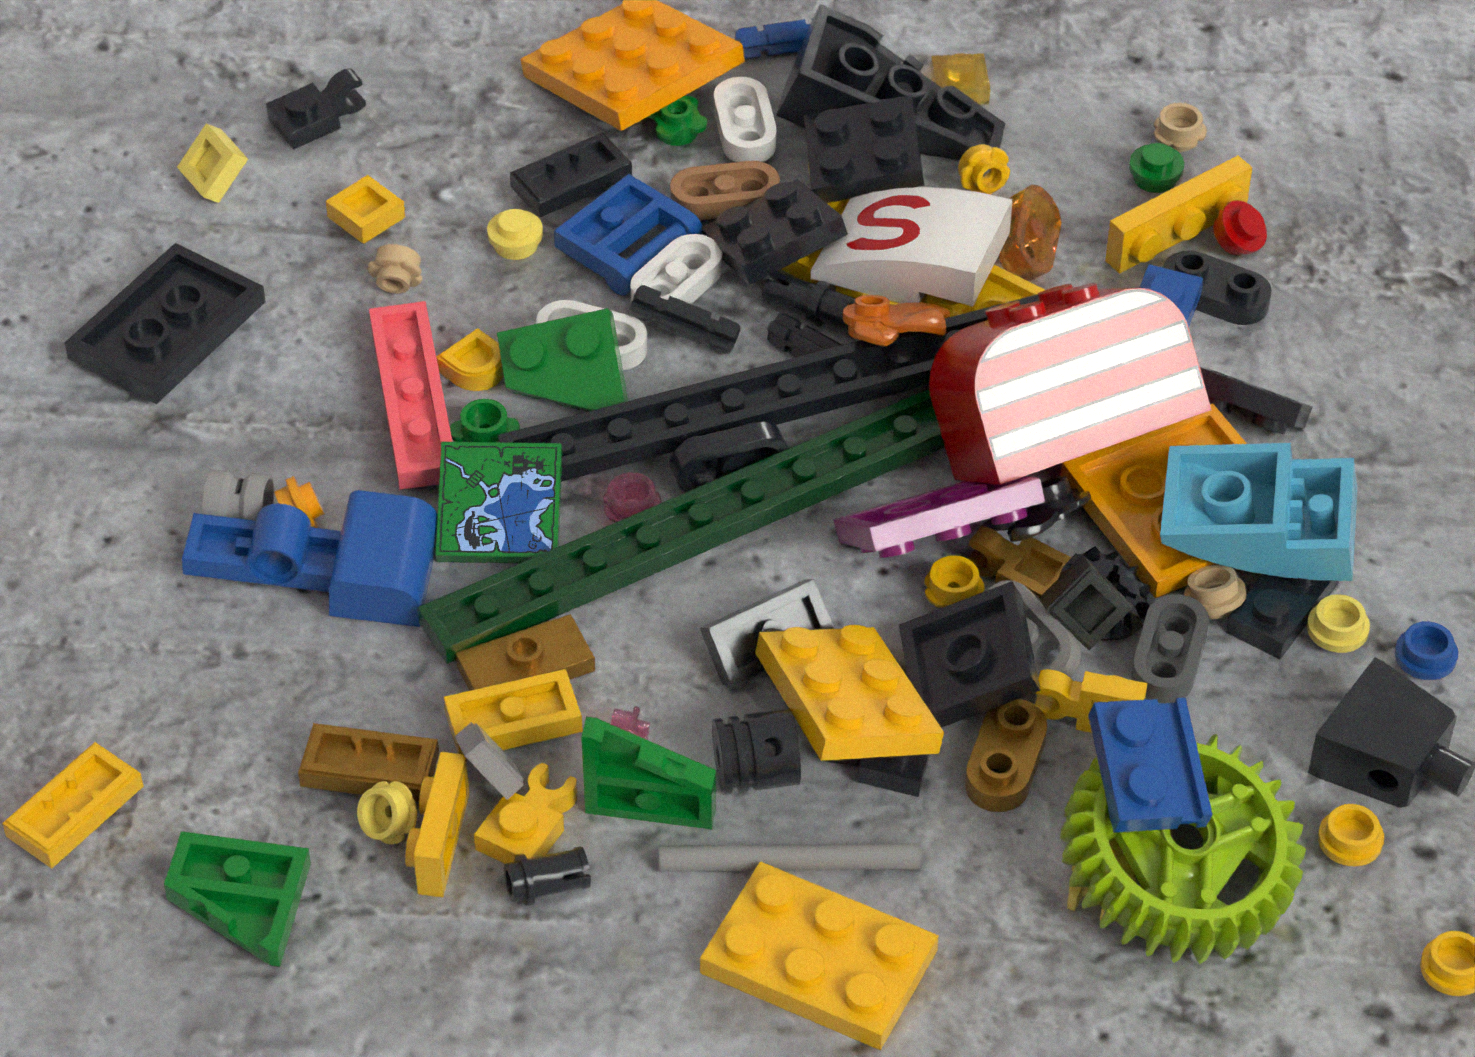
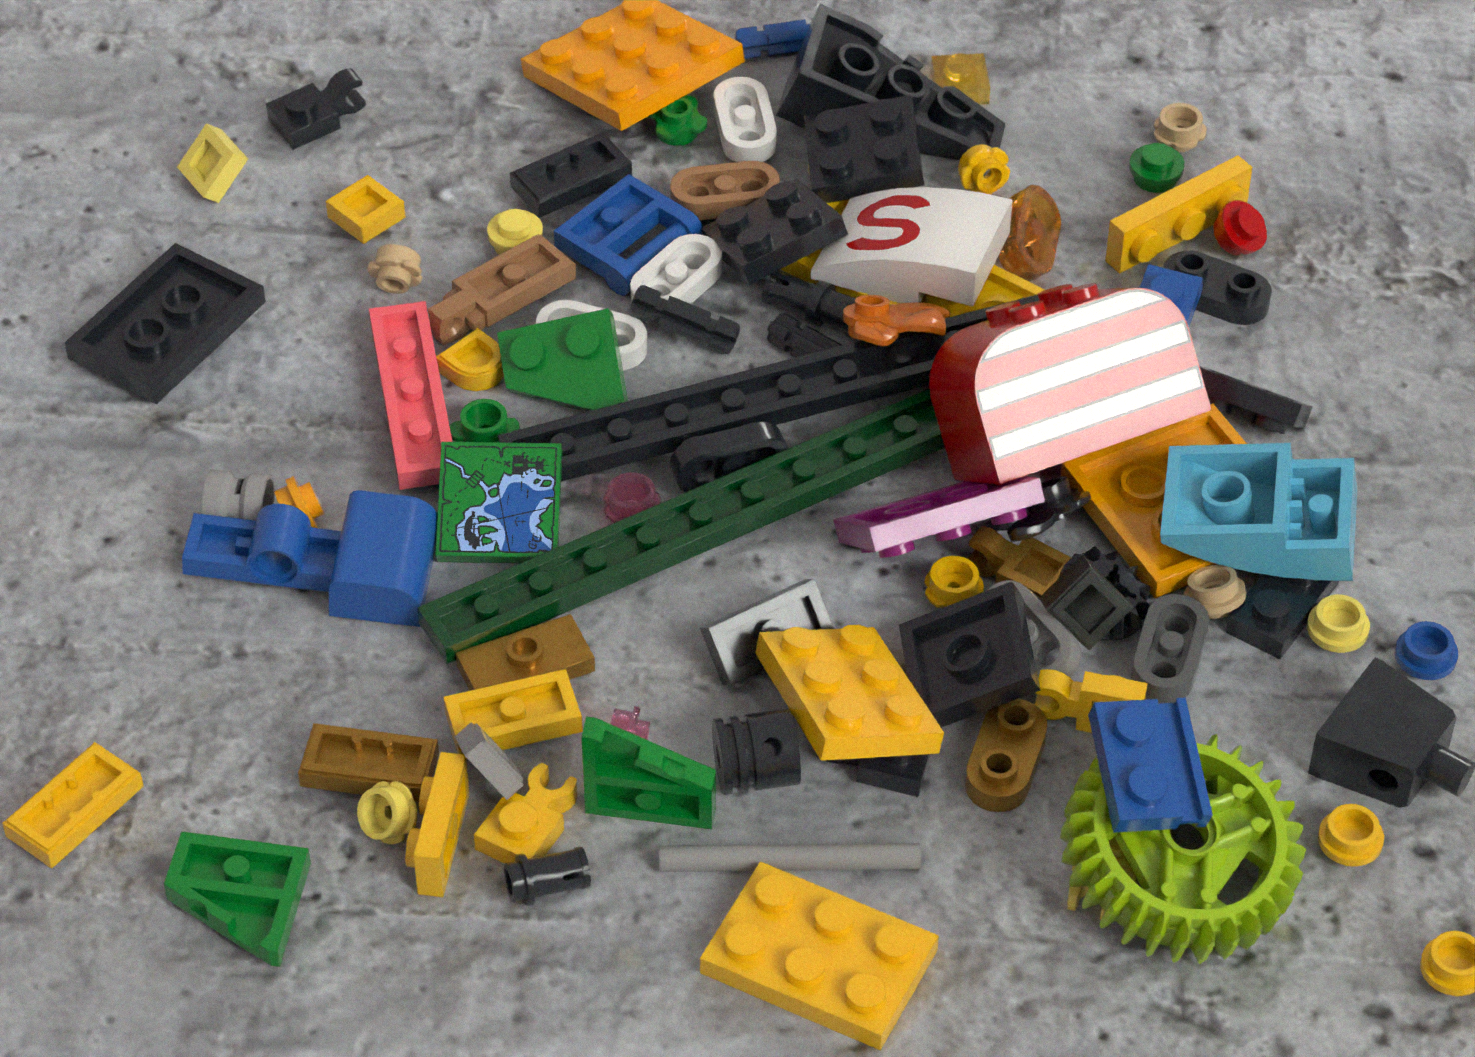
none -> medium nougat hinge [428,234,576,345]

